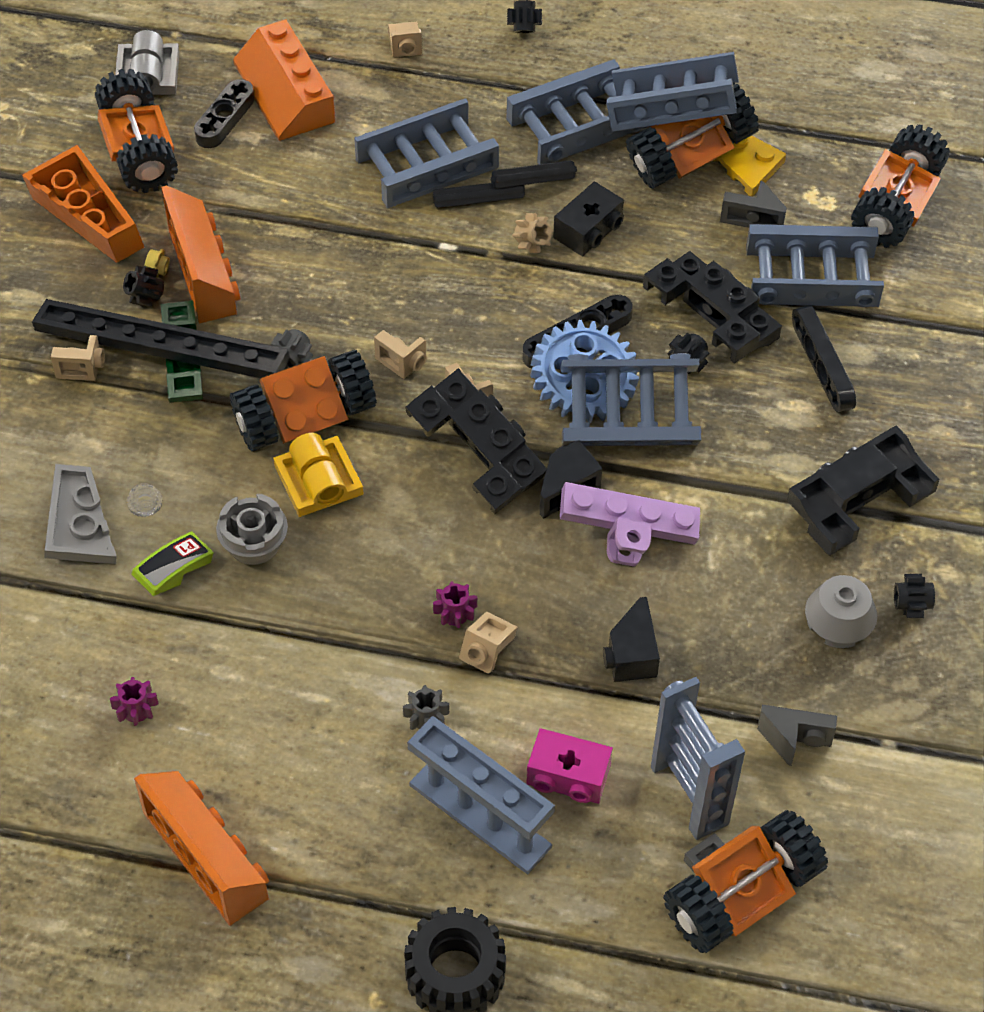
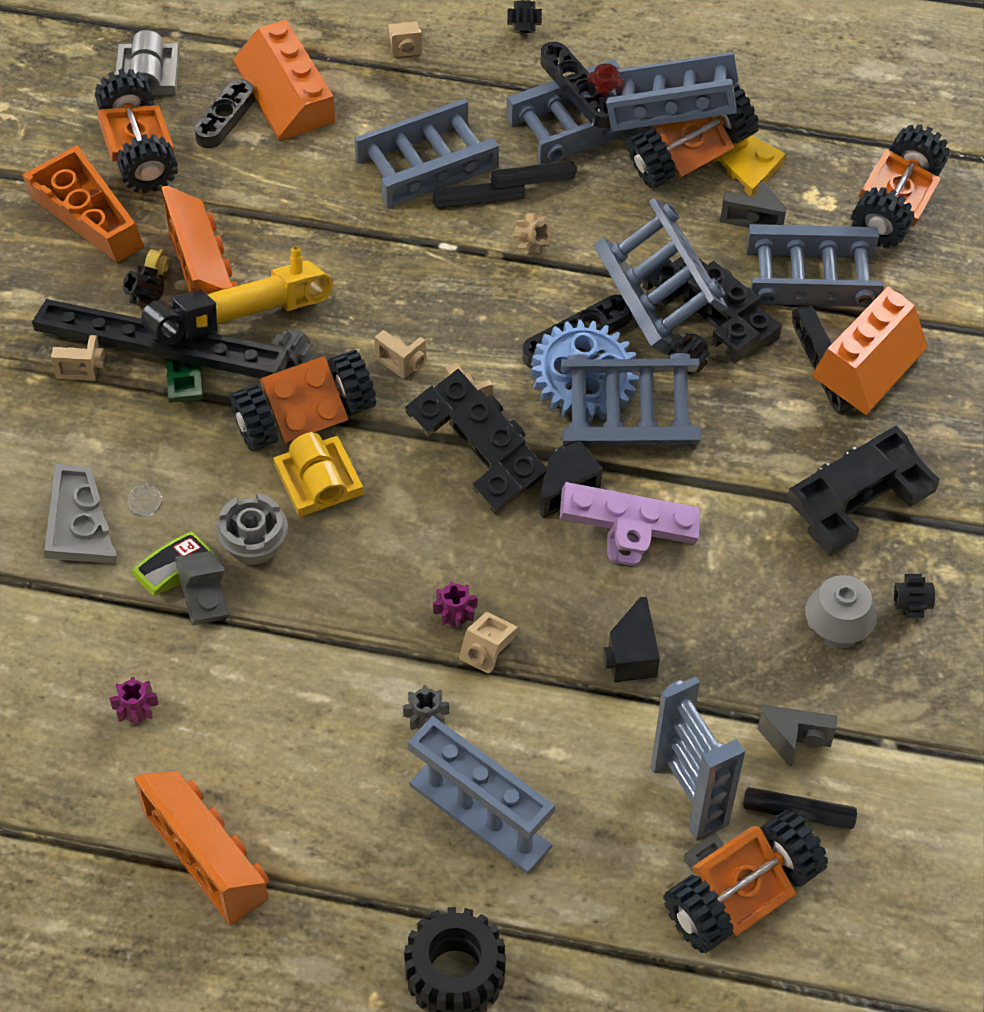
dark pink brick [526,728,613,804] -> none
black brick [553,181,624,257] -> none
none -> yellow piece [141,246,333,345]
none -> dark grey slope [175,551,229,626]
none -> black beam [540,42,611,128]
none -> clear red plate [588,64,624,94]
none -> sand blue fence [593,198,728,354]
none -> black axle [743,787,857,829]
none -> orange slope [811,287,928,416]

